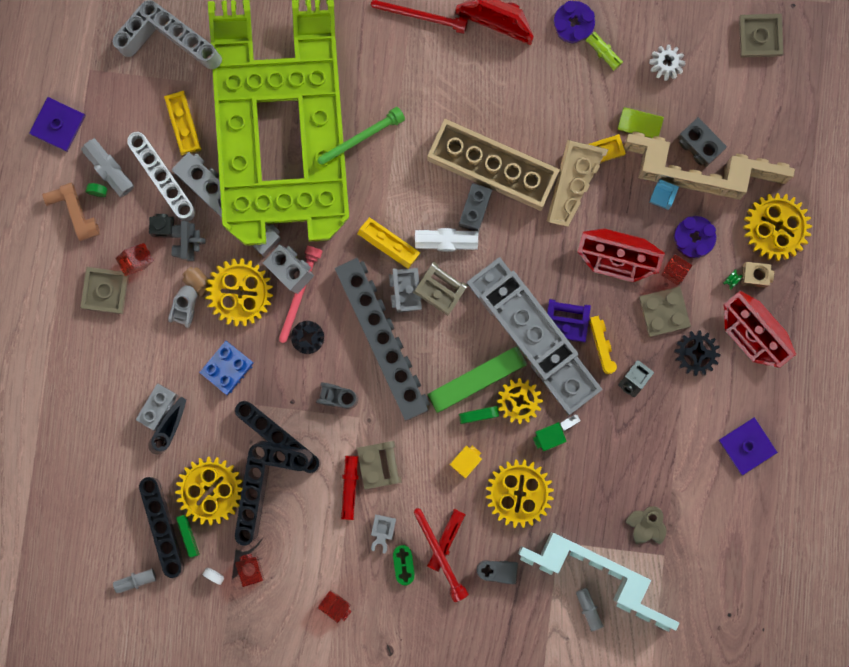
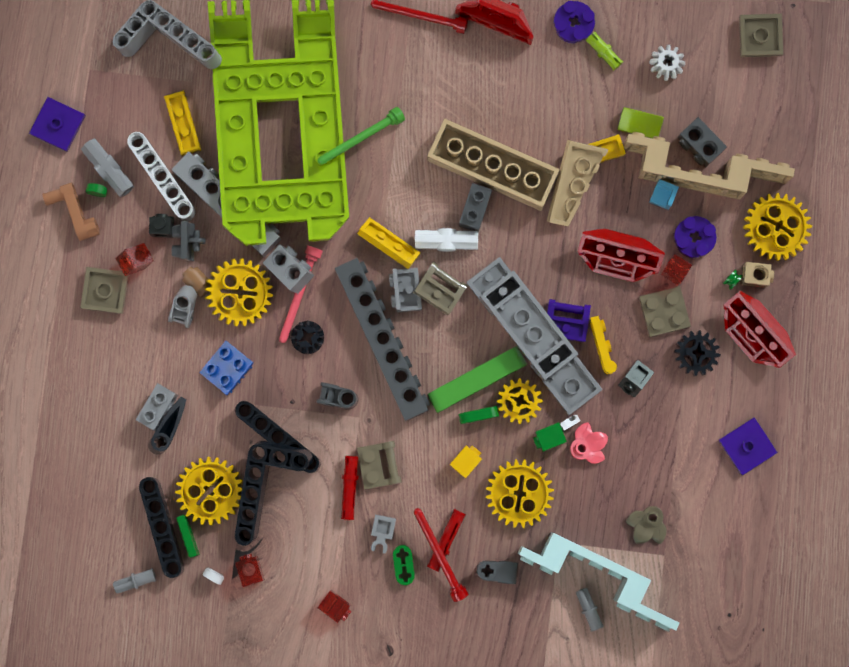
none -> coral plate [570,422,608,464]

